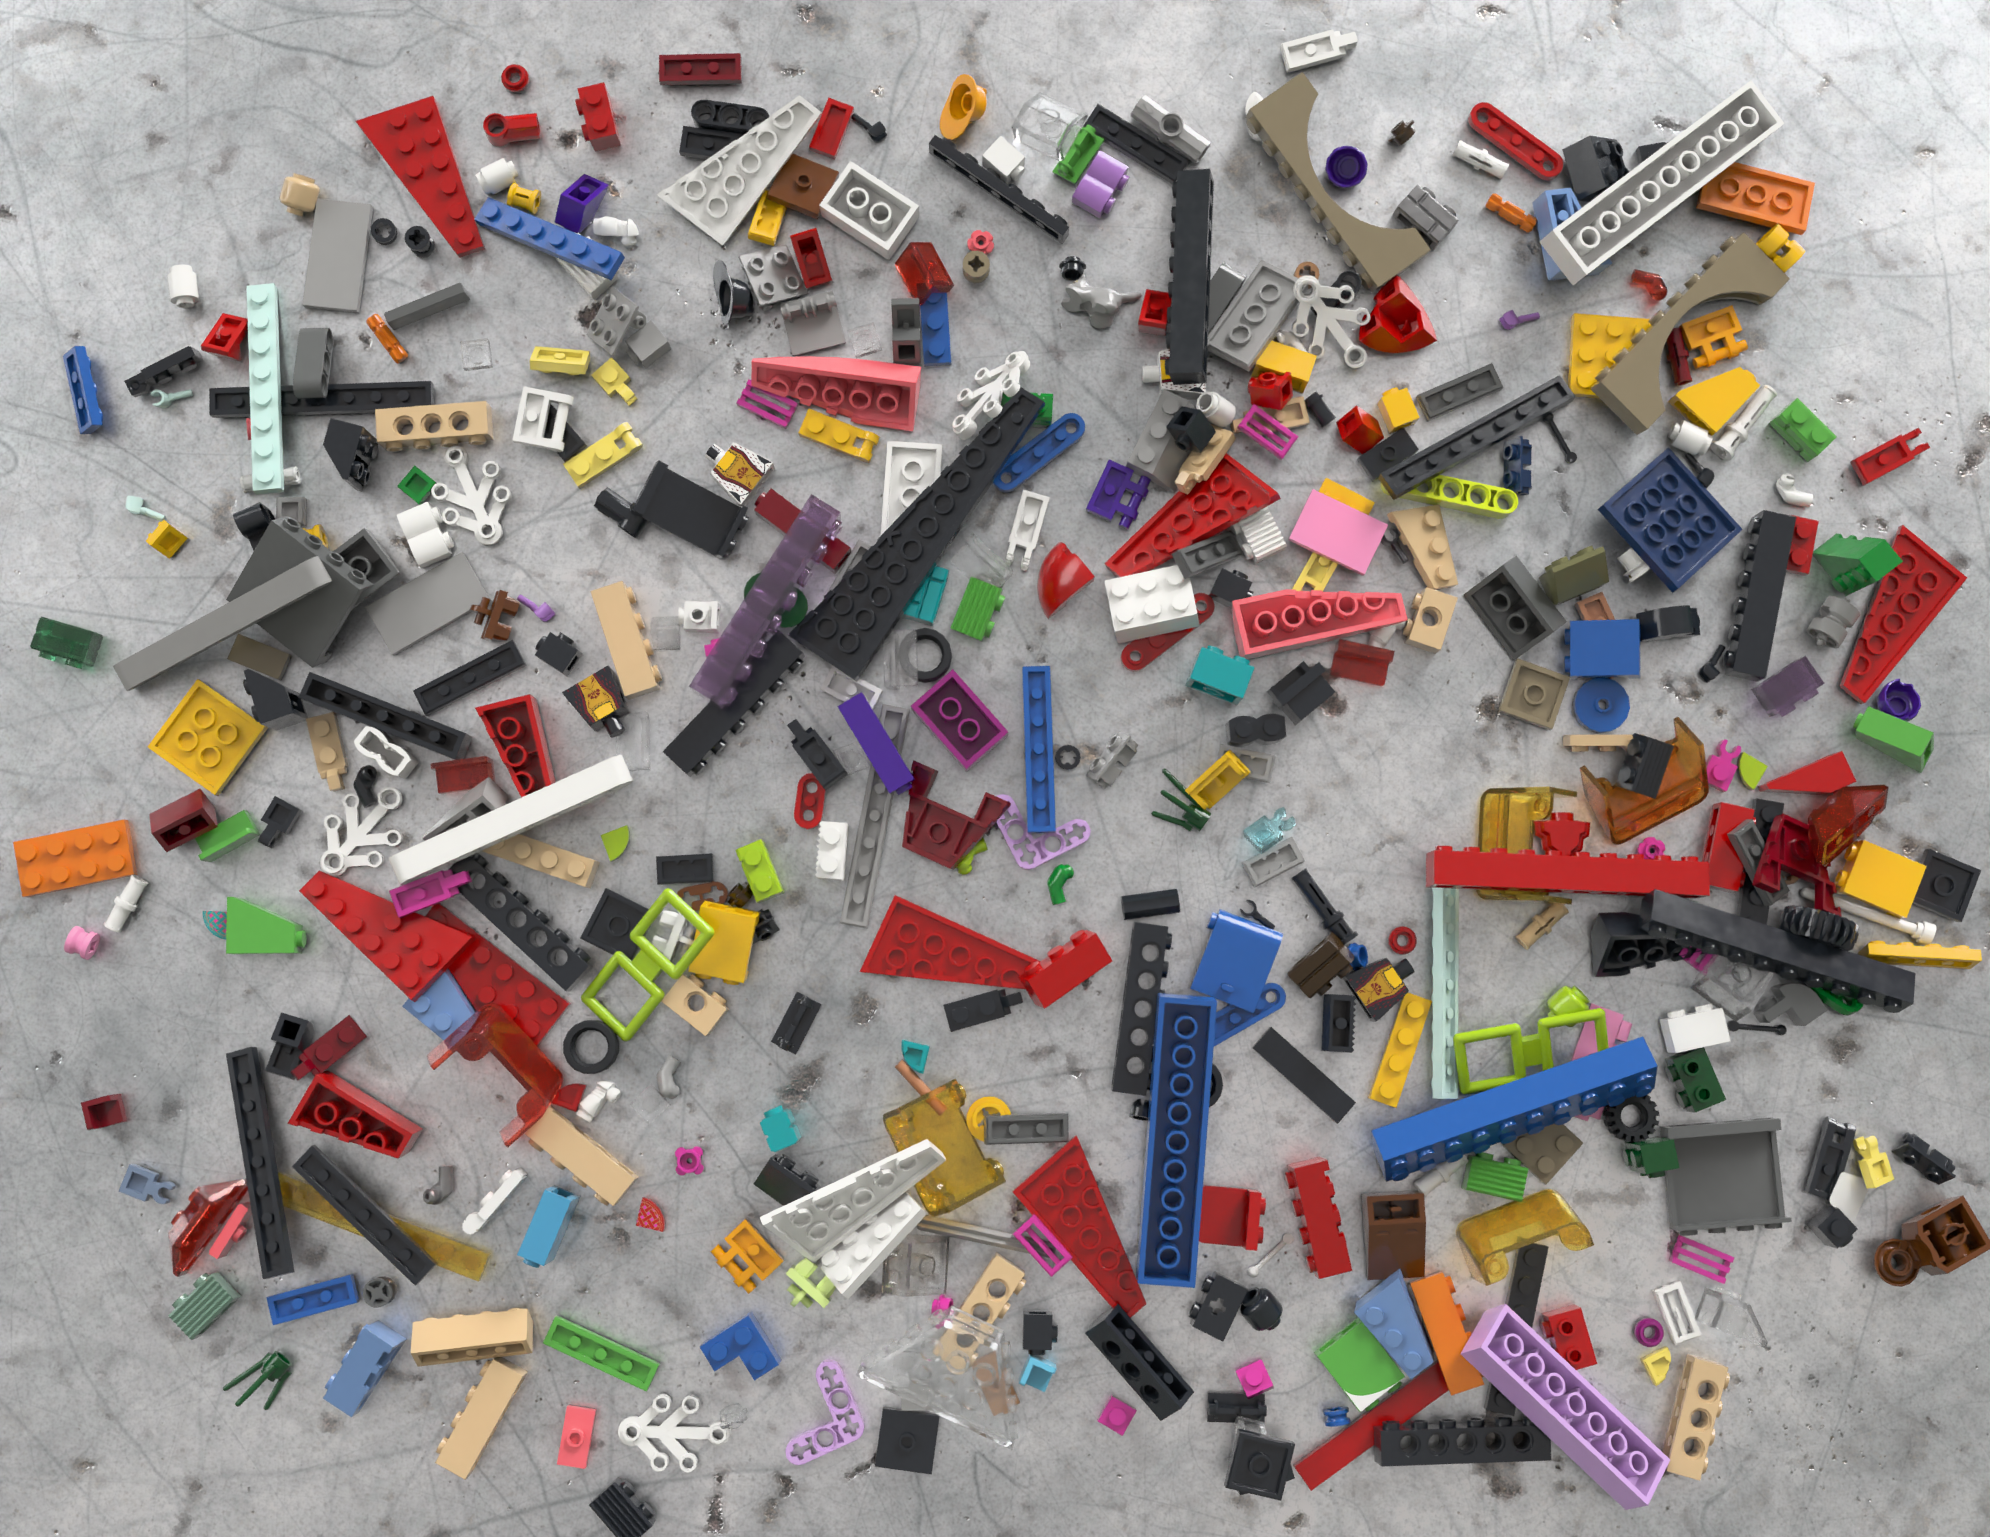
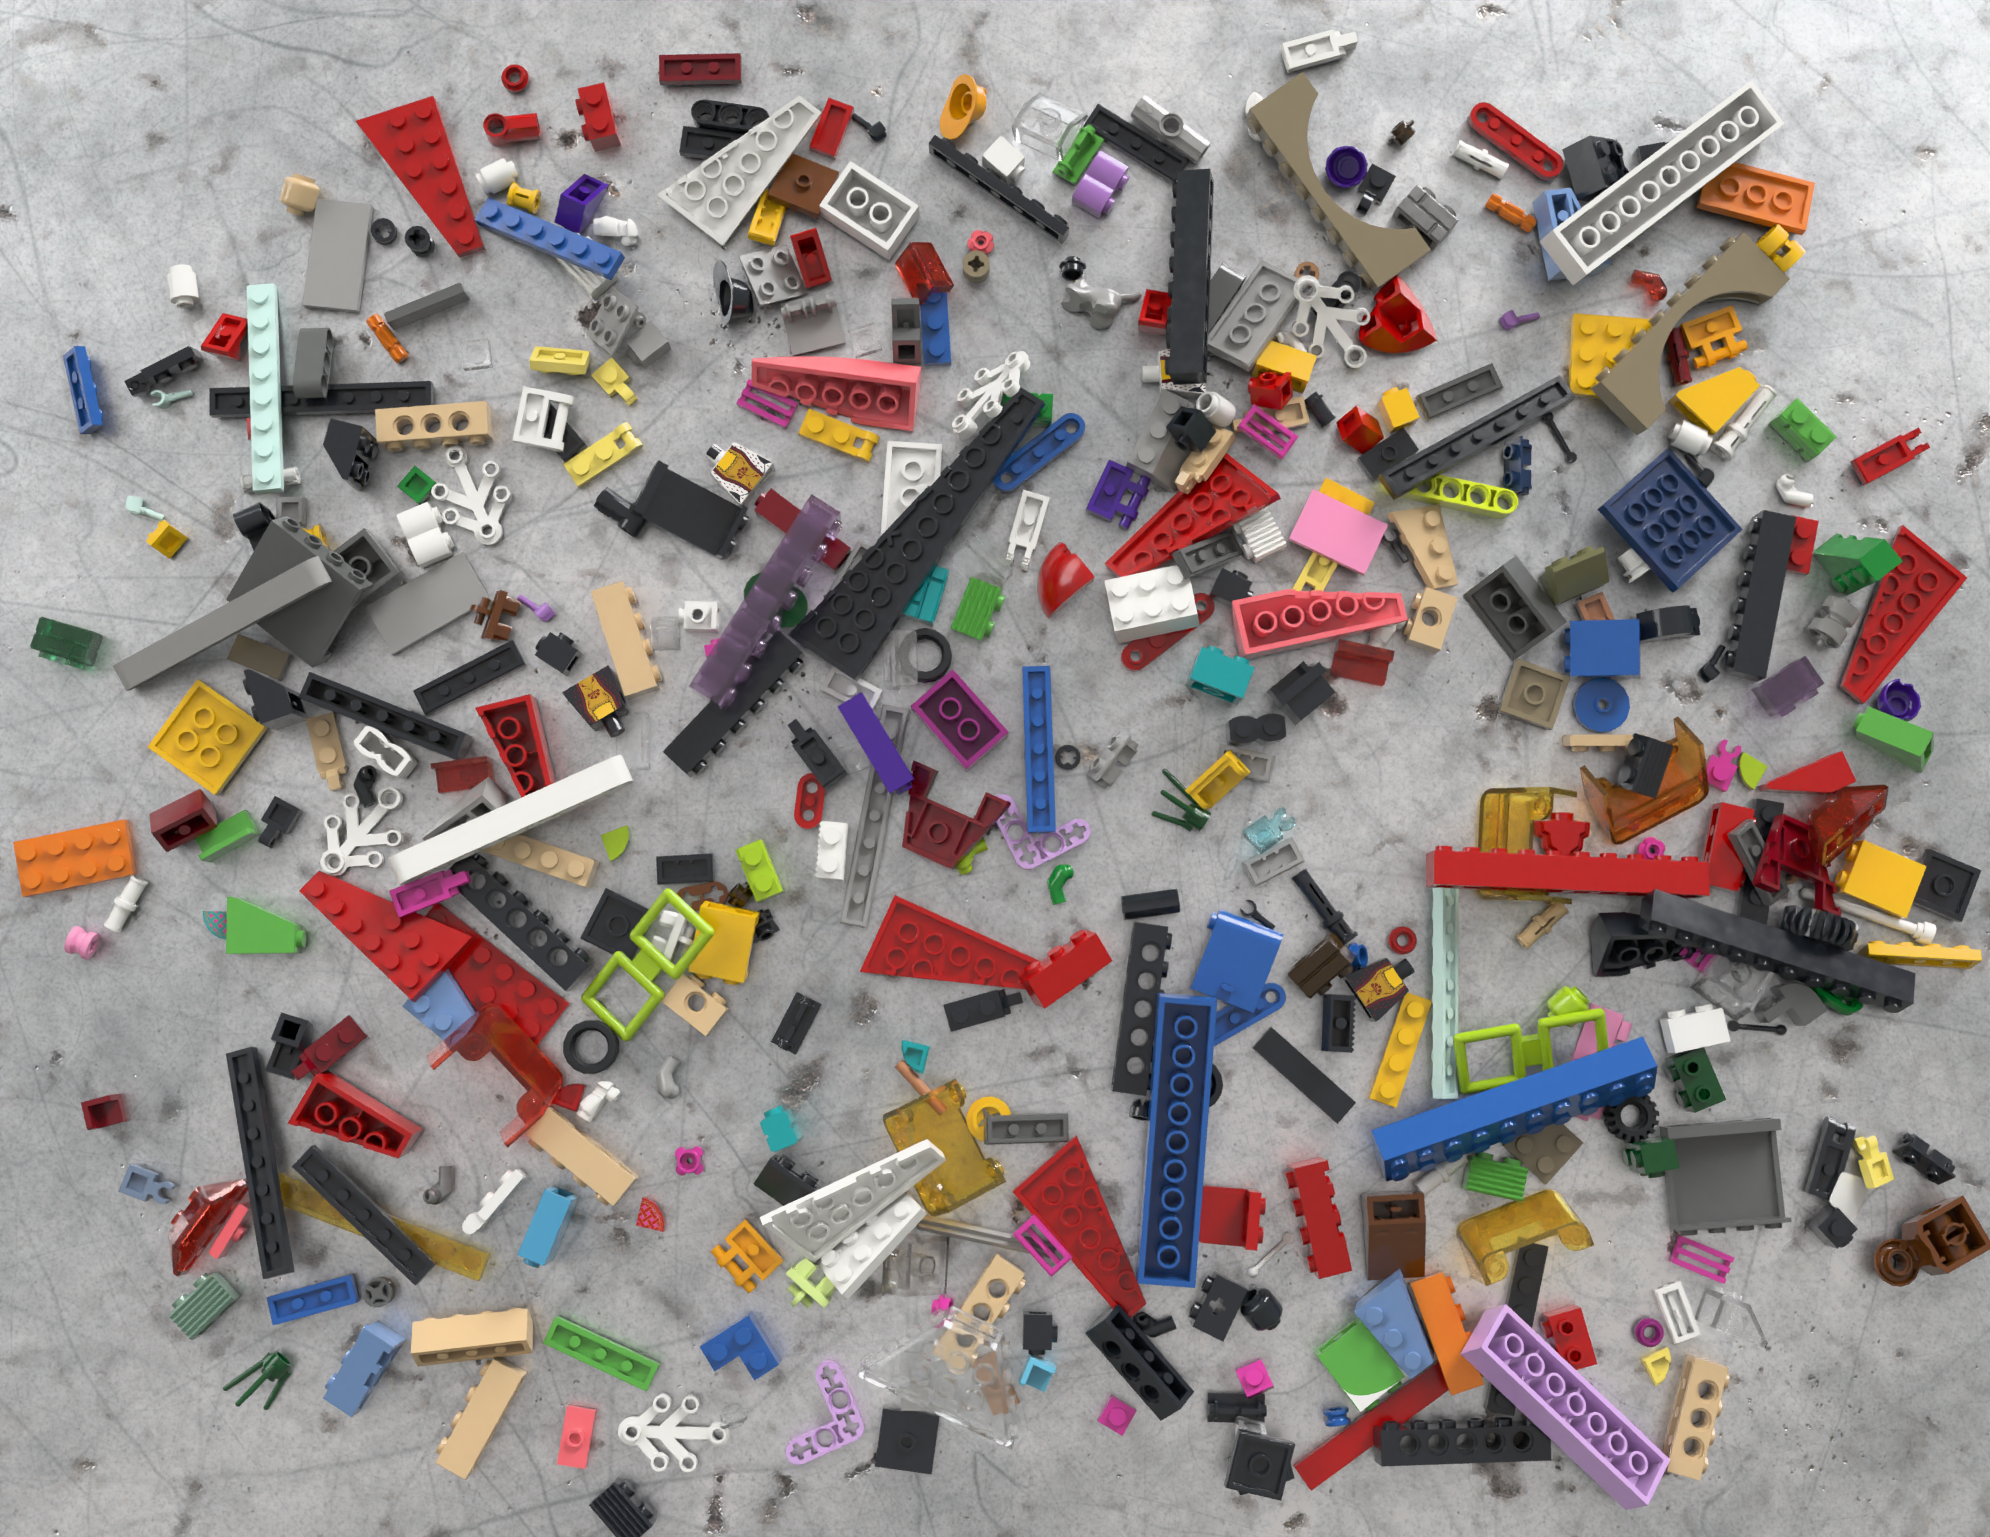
none -> black arm [1134,1312,1177,1338]
none -> black plate [1356,163,1396,215]

